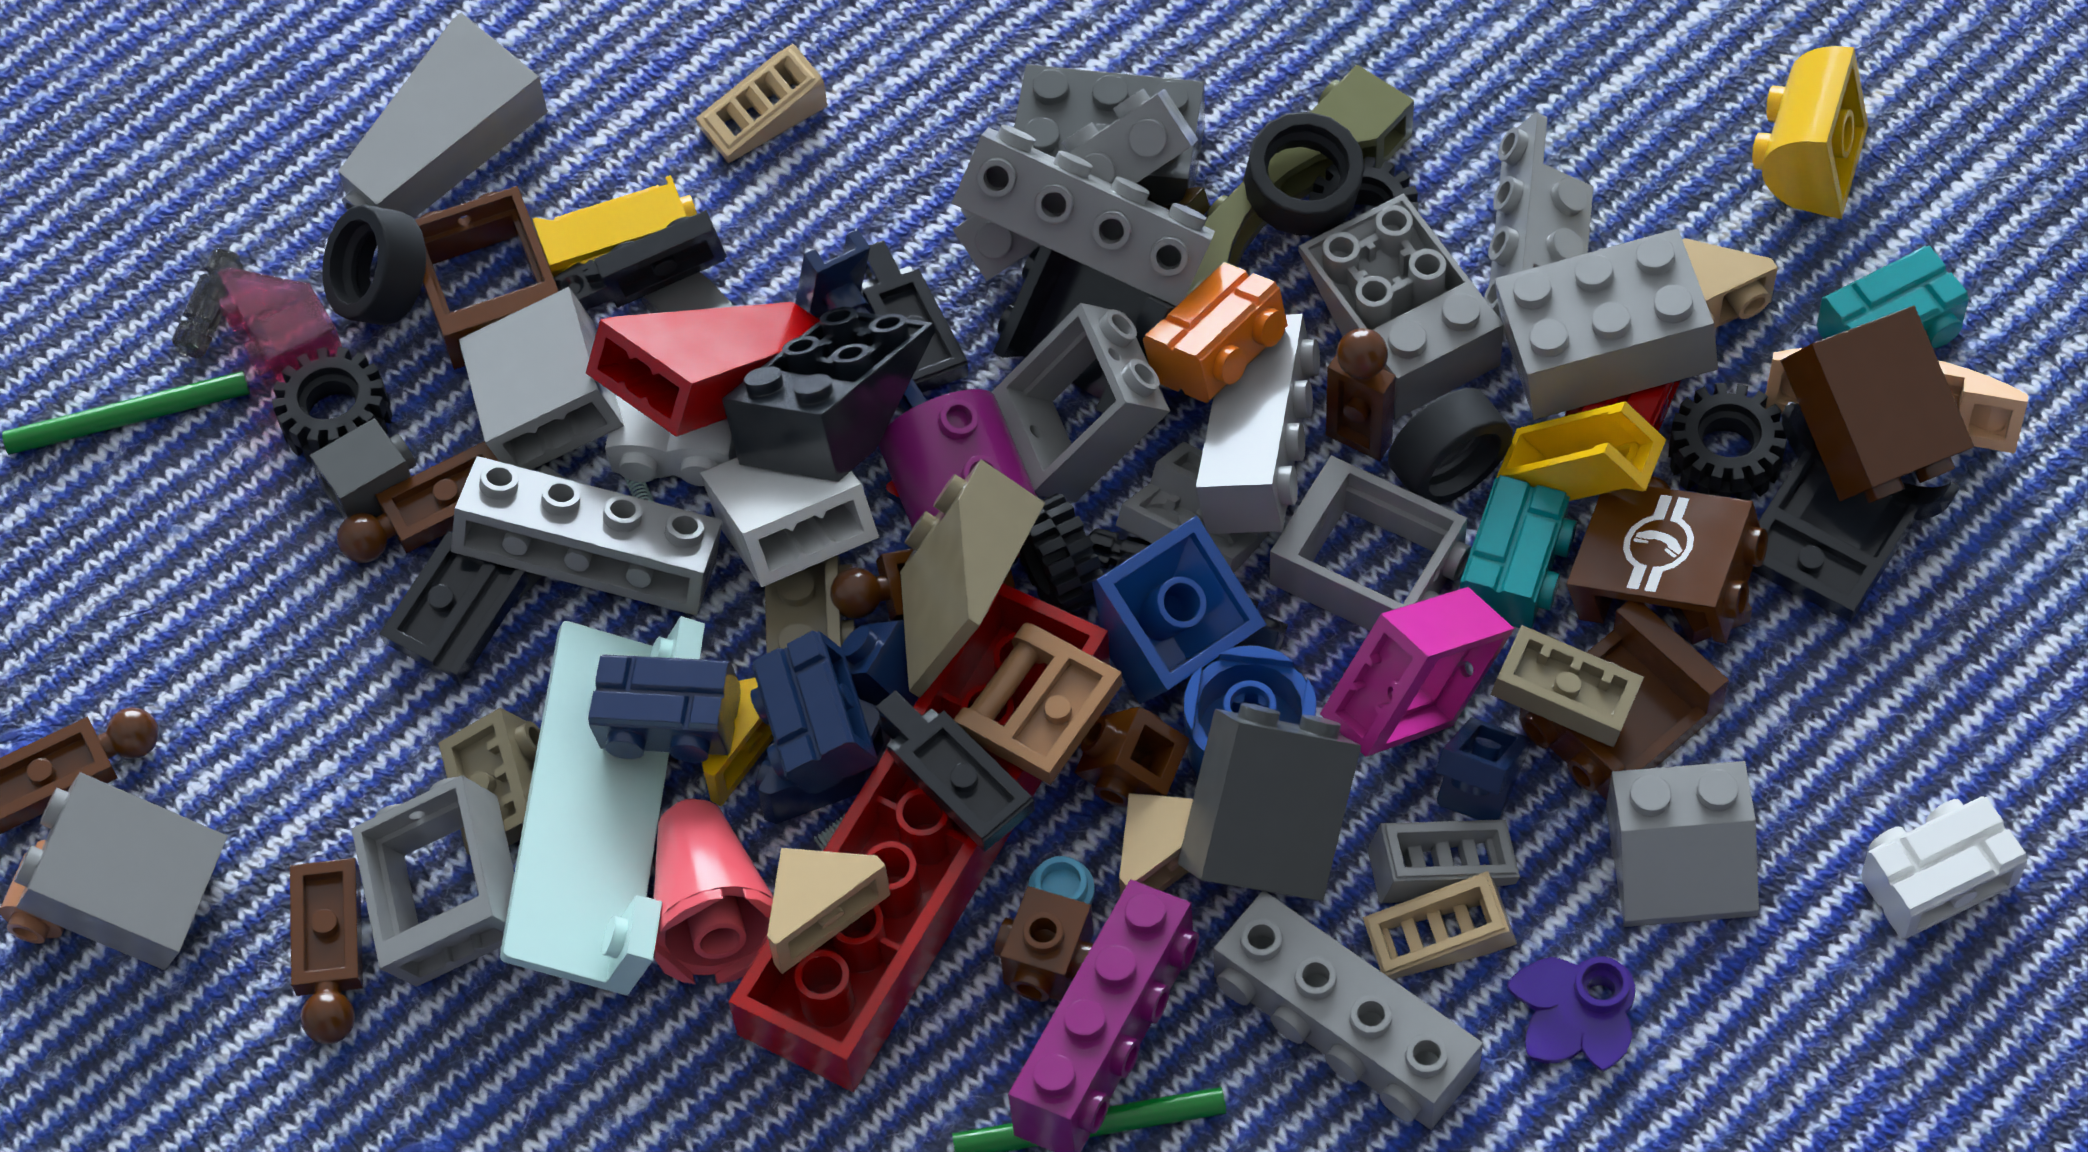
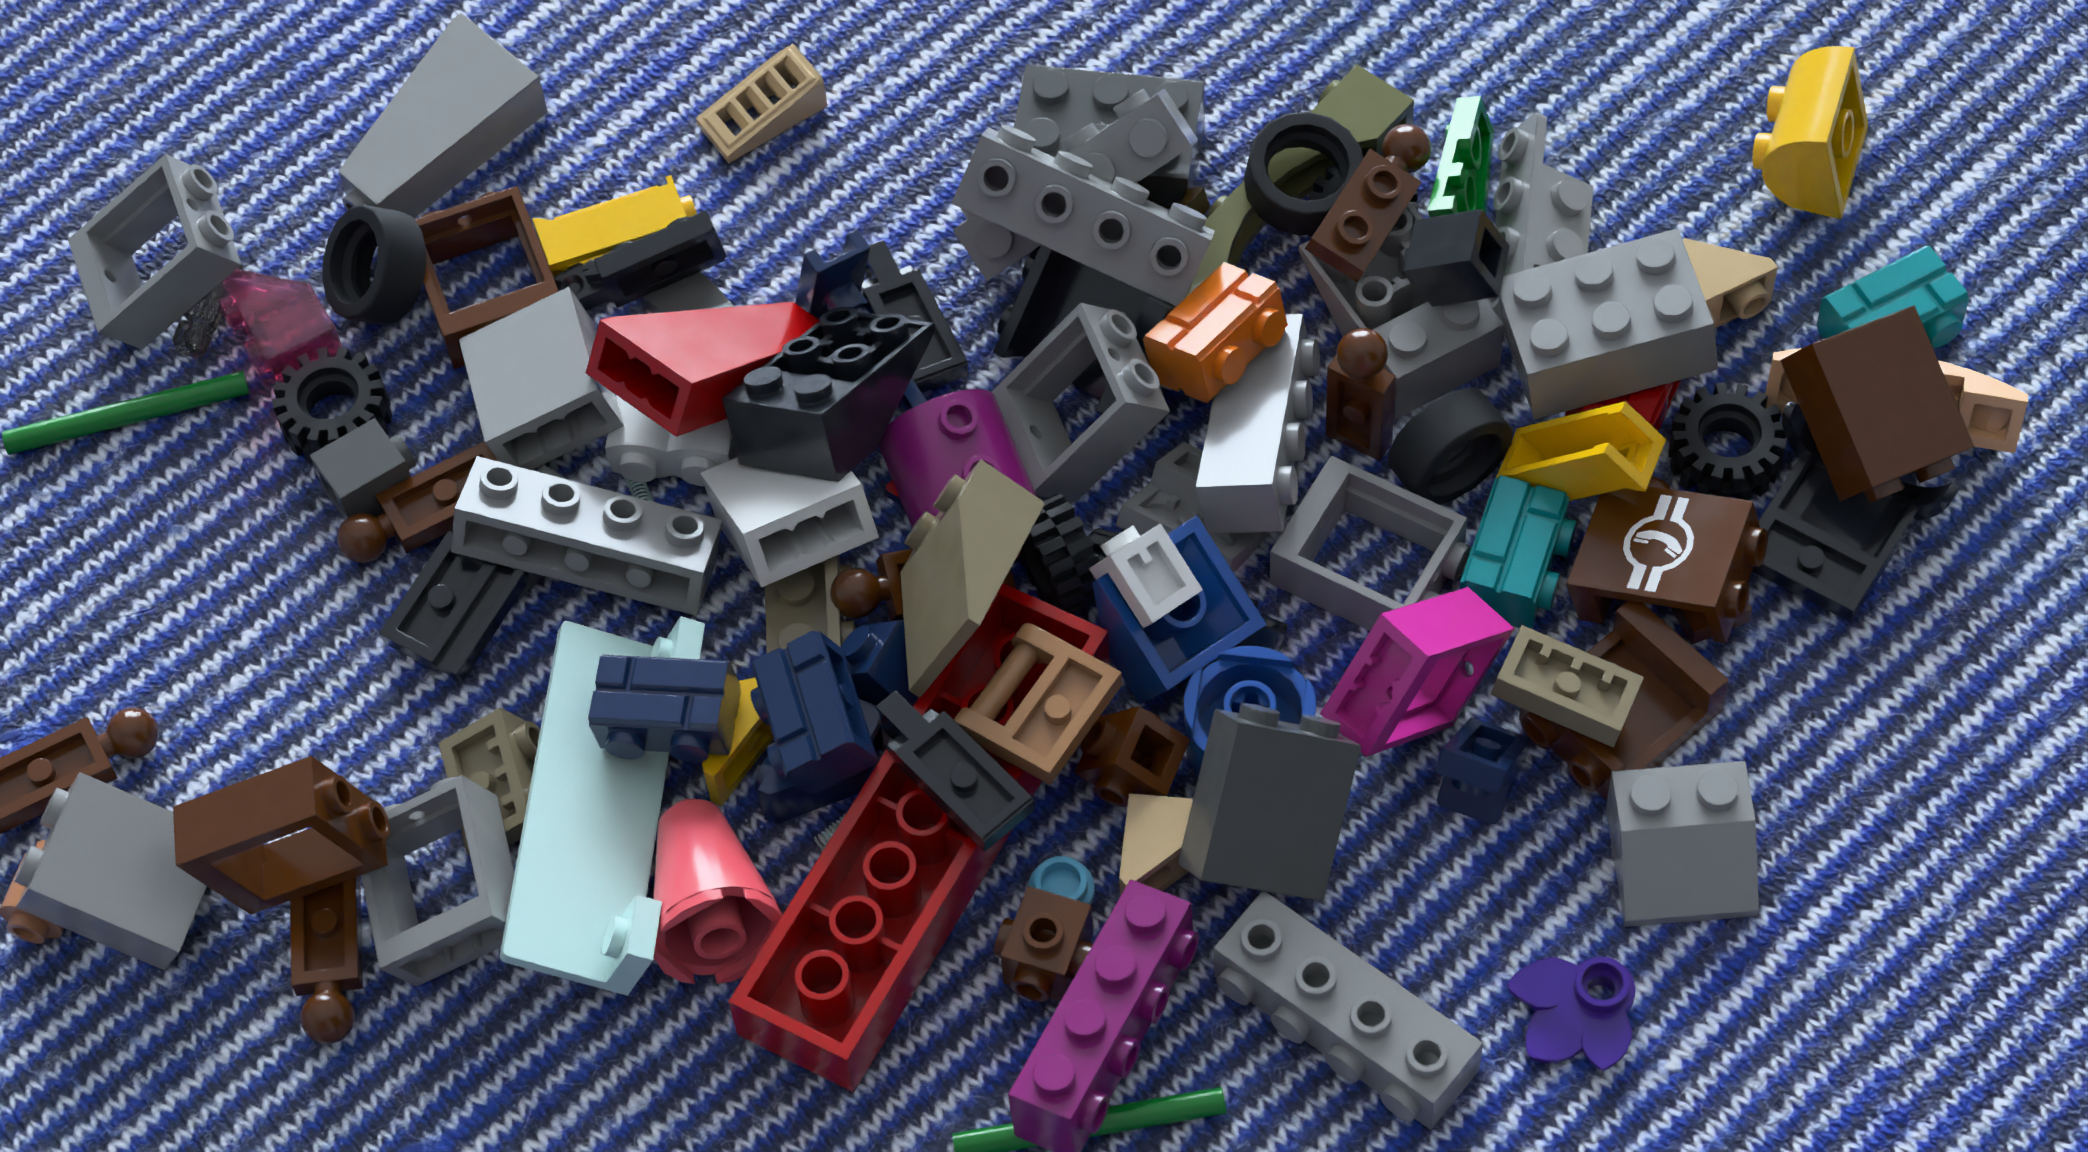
tan slope [767,848,890,974] -> none
tan slope [1362,871,1517,980] -> none
light grey slope [1368,820,1520,903] -> none
white brick [1861,796,2027,940] -> none
none -> light grey window [68,154,241,350]
none -> reddish brown window [173,755,390,915]
none -> white bracket [1089,523,1203,628]
none -> reddish brown plate [1305,124,1431,282]
none -> black brick [1403,209,1510,307]
none -> green wing [1427,96,1494,217]

